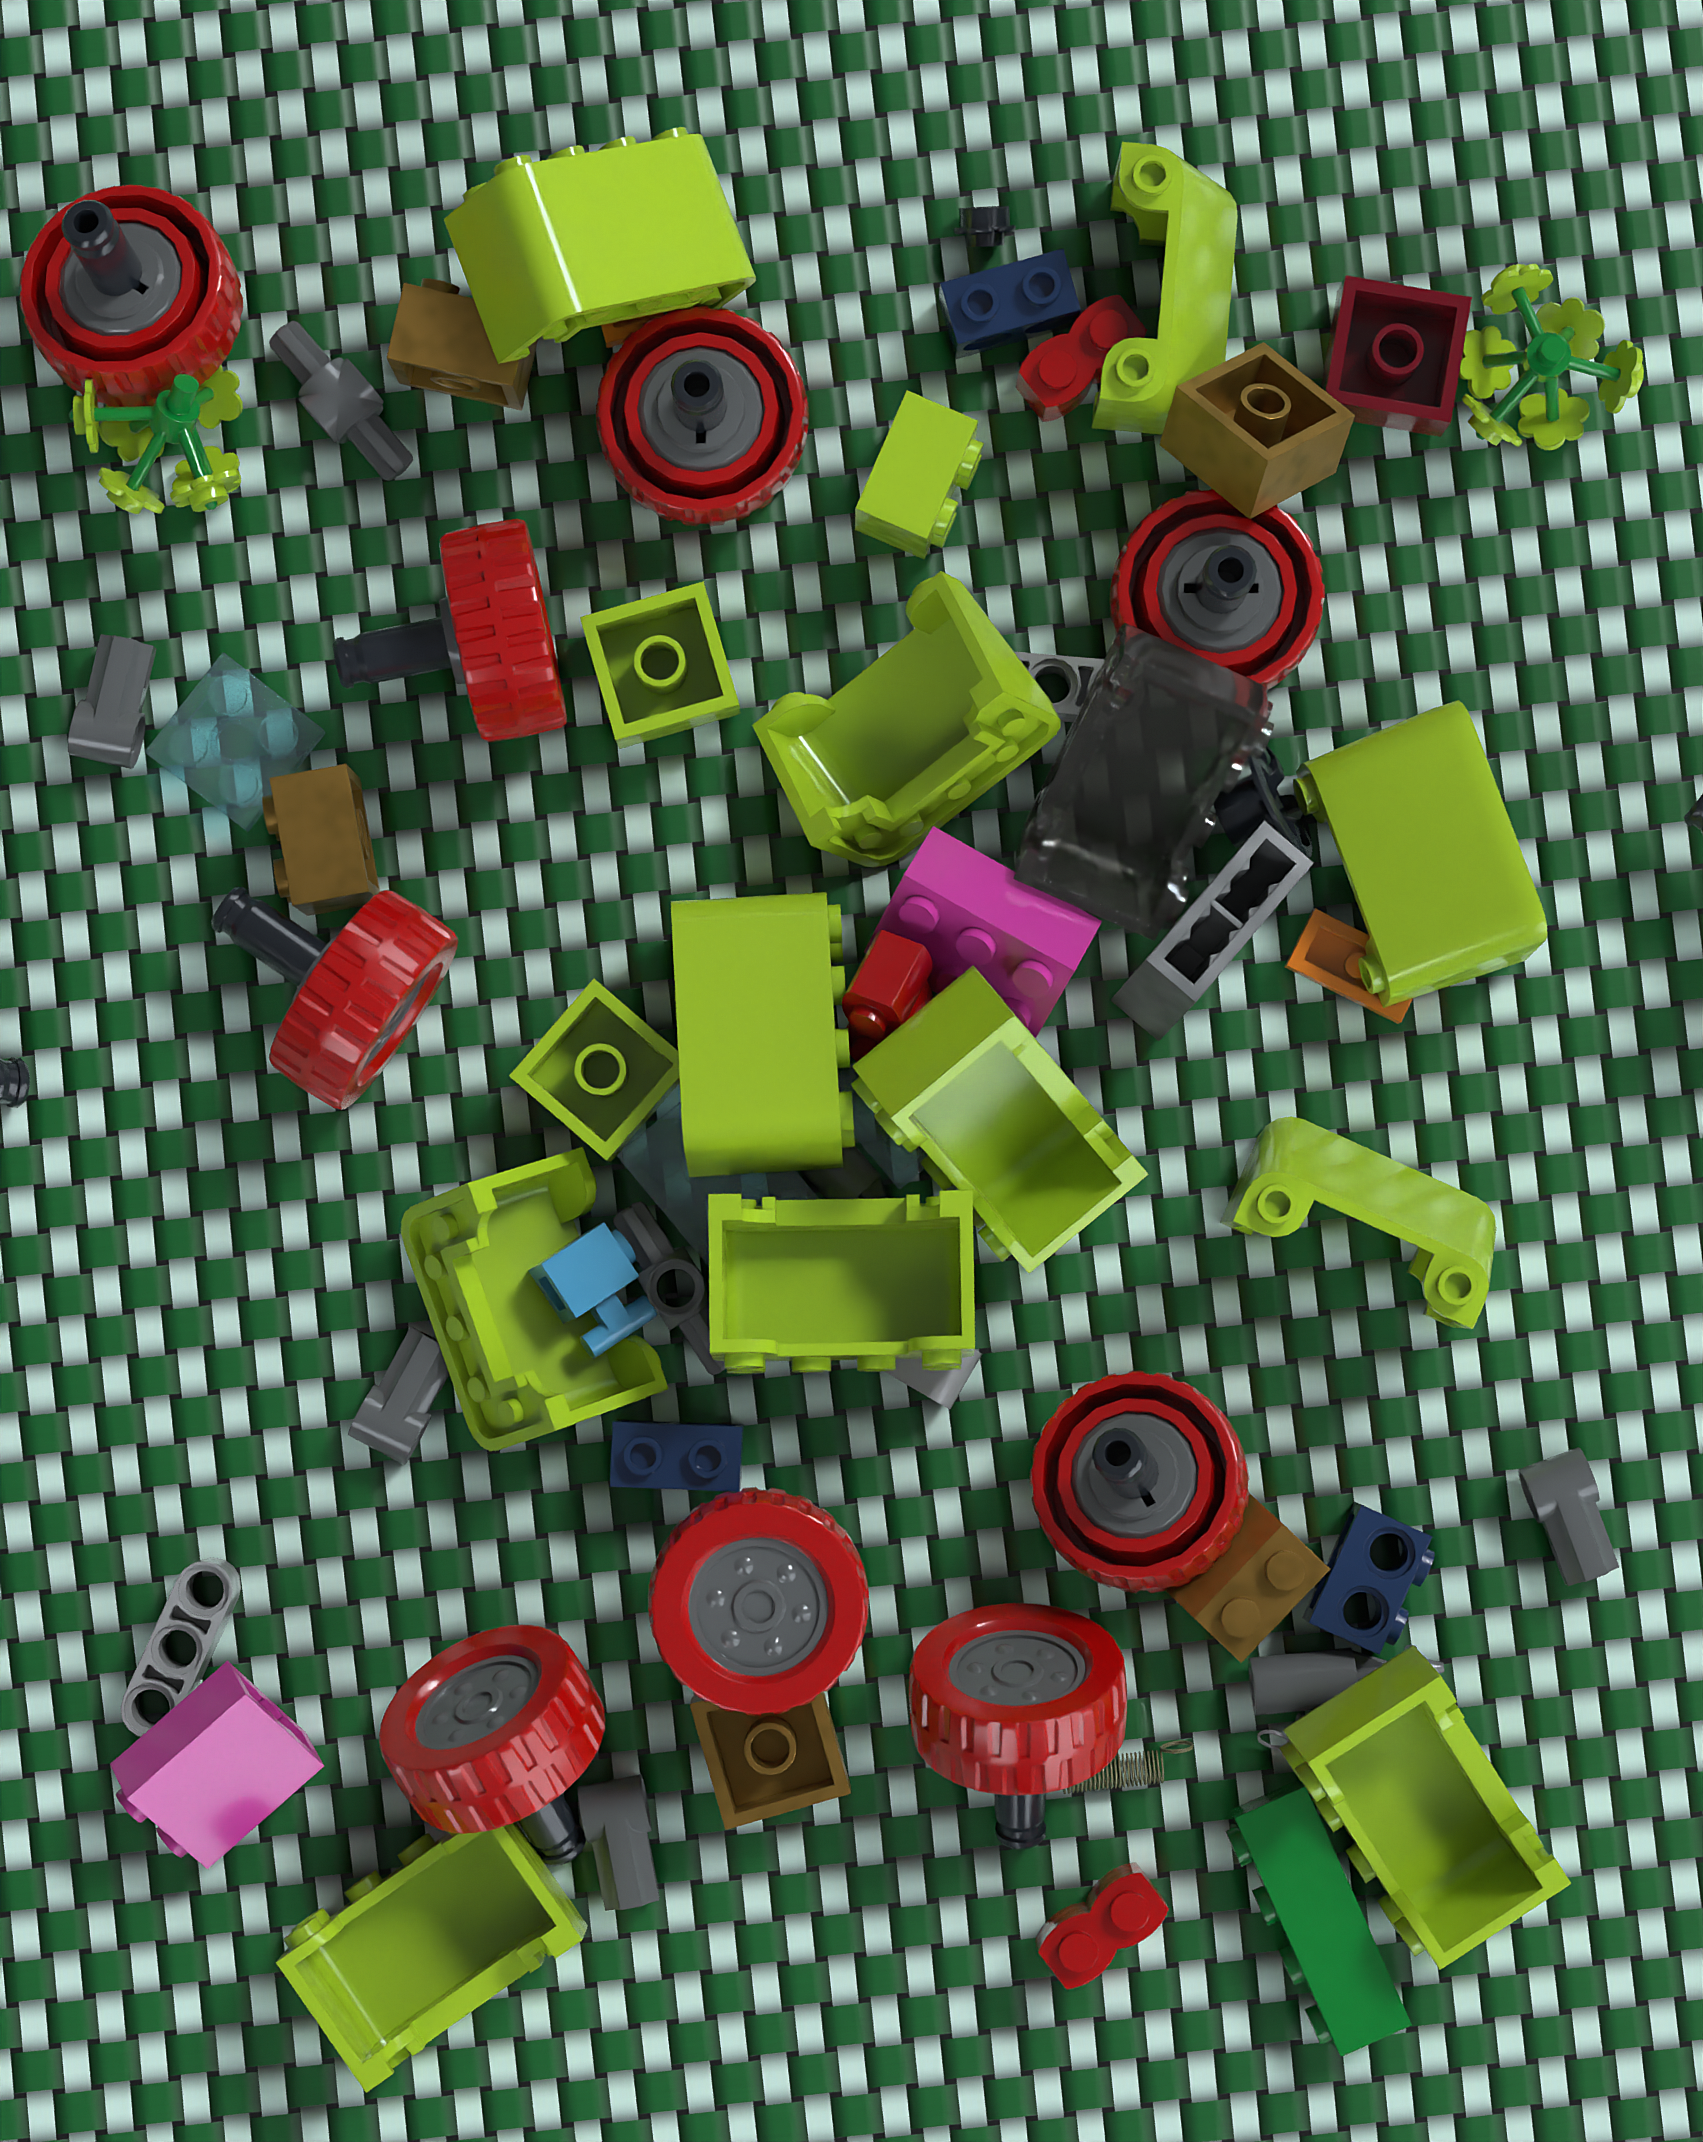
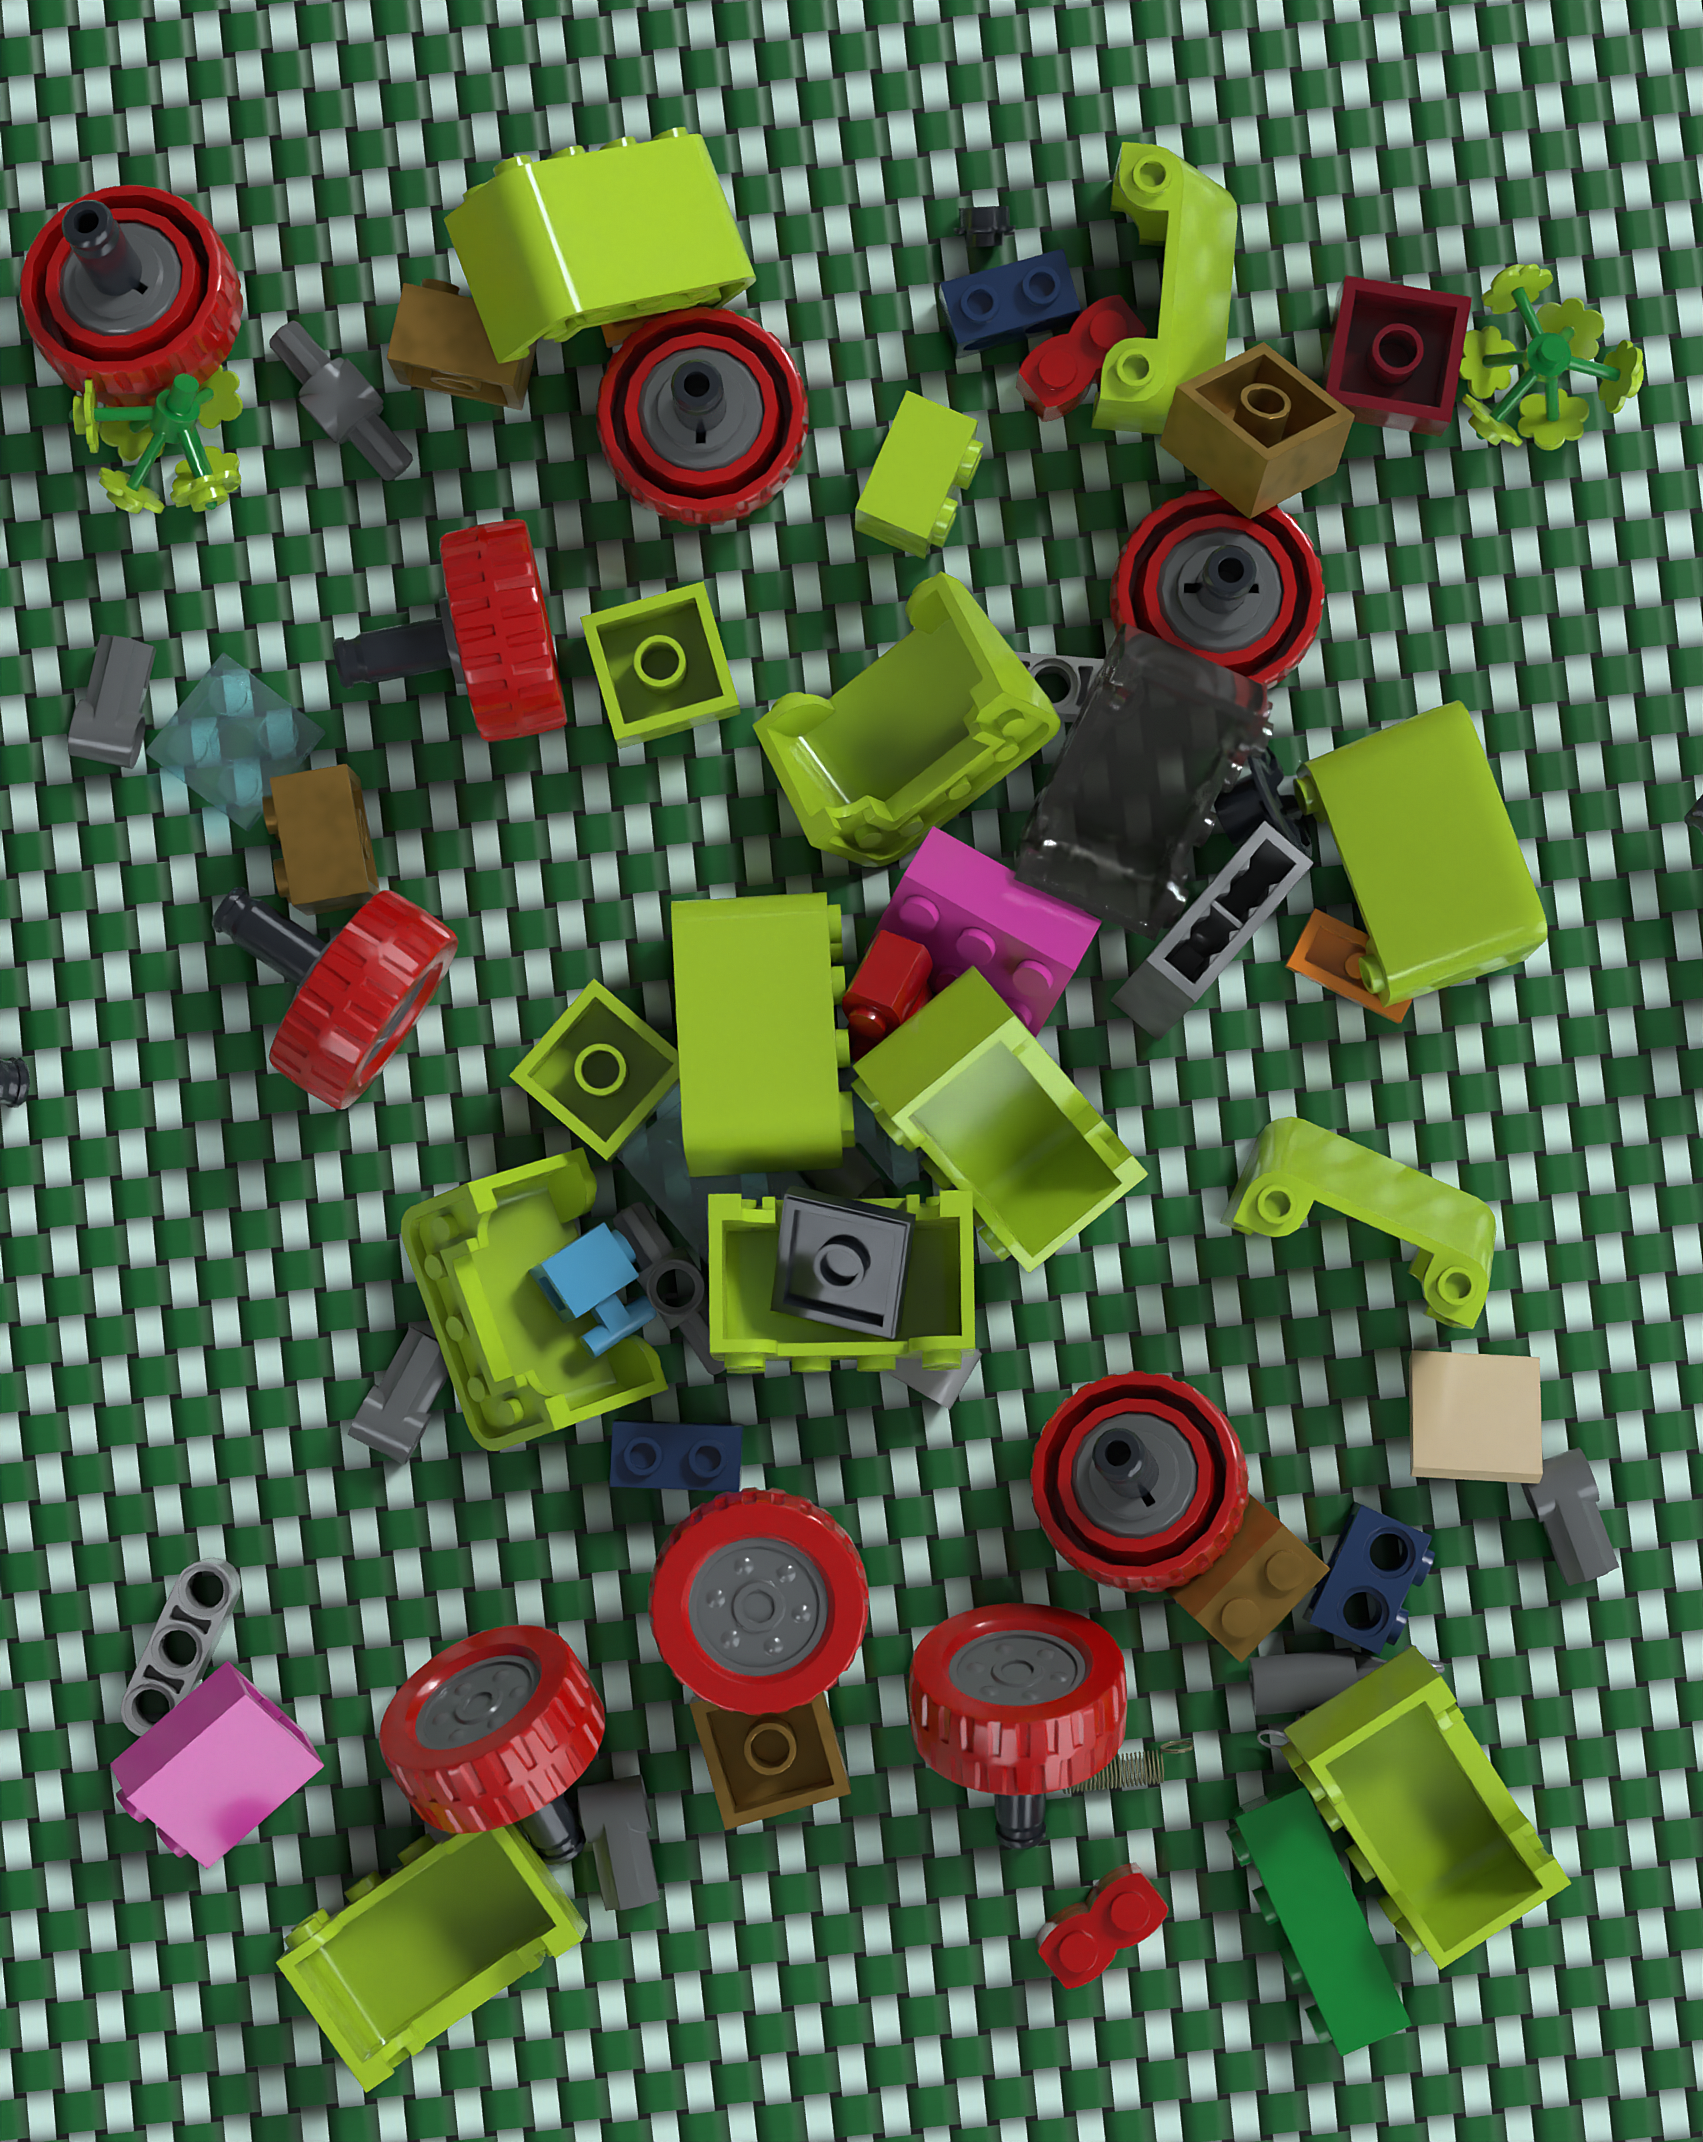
none -> tile [770,1185,916,1340]
none -> tan tile [1409,1350,1543,1484]

